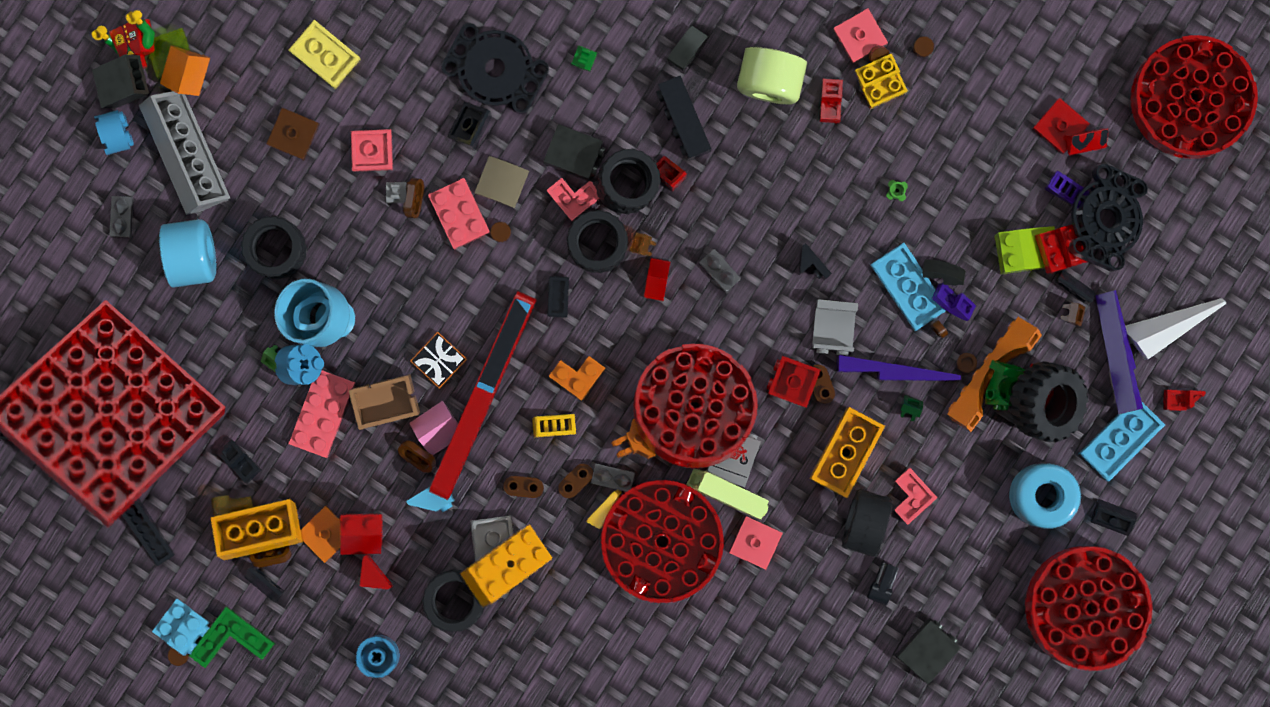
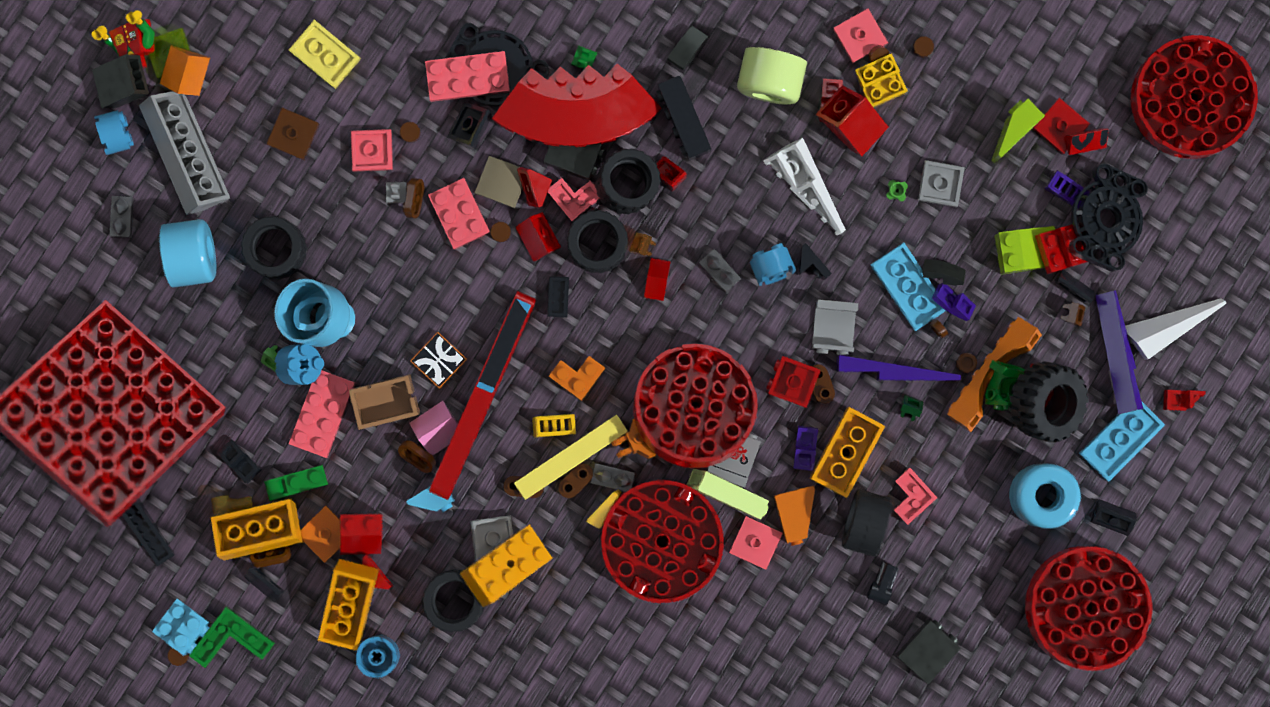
none -> green plate [264,465,328,501]
none -> light orange brick [318,559,379,651]
none -> reddish brown tile [400,122,421,143]
none -> coral plate [425,51,510,102]
none -> red brick [492,64,661,147]
none -> light yellow slope [514,415,628,500]
none -> red panel [516,212,561,262]
none -> red slope [517,167,552,208]
none -> dark azure brick [750,243,796,286]
none -> white wedge [763,138,845,235]
none -> orange slope [774,485,815,546]
none -> dark purple slope [793,426,818,471]
none -> red slope [816,85,888,156]
none -> light grey plate [917,160,965,207]
none -> lime slope [991,99,1045,163]

